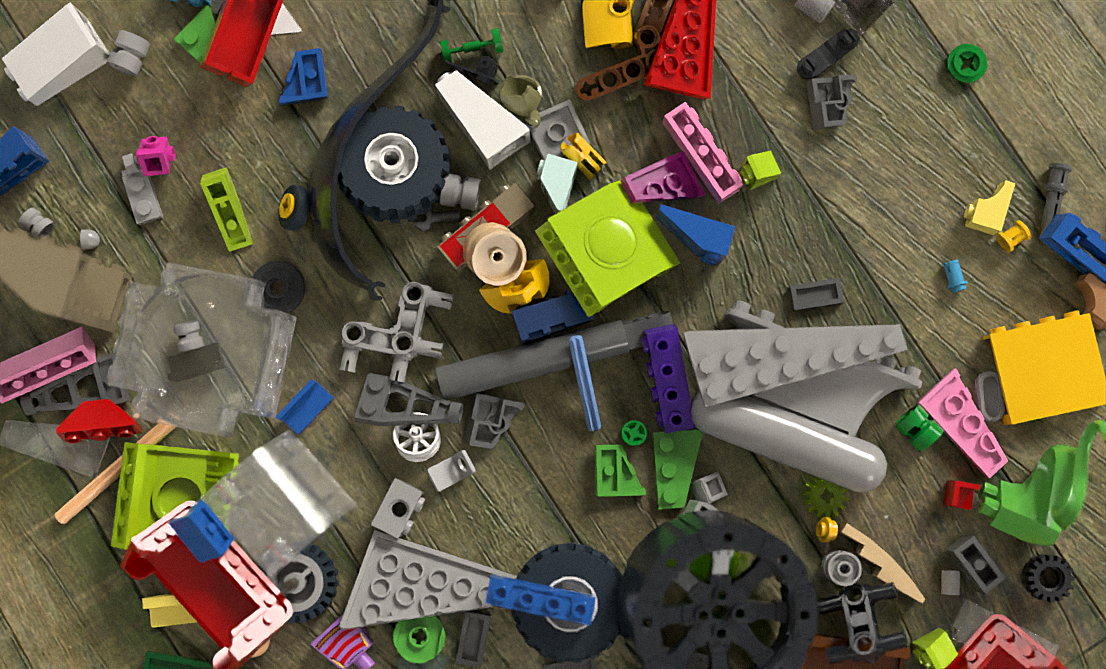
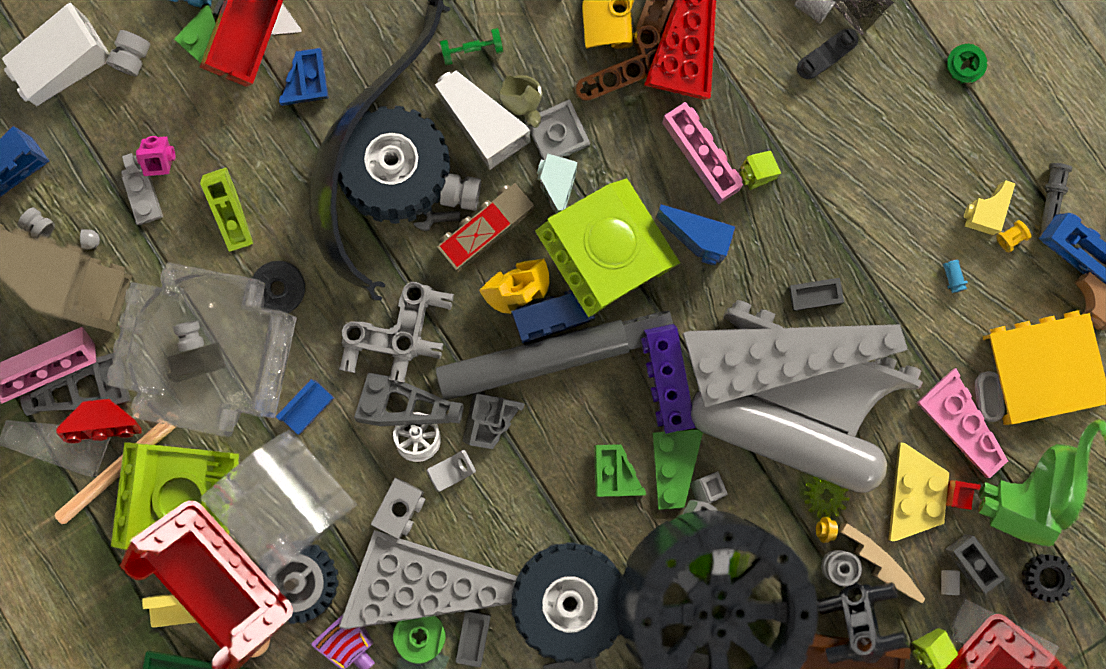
blue panel [168,499,235,563] -> none
black wheel [278,185,311,231] -> none
black hinge [445,56,500,86] -> none
tan wheel [463,222,527,286] -> none
blue brick [485,574,596,626] -> none
yellow arm [560,133,607,180] -> none
medium blue axle [568,335,601,431] -> none
magenta wing [620,151,706,203] -> none
green wheel [621,420,647,446] -> none
dark grey slope [806,74,857,130] -> none
green wheel [894,404,944,452] -> none
none -> light yellow wing [888,443,949,541]

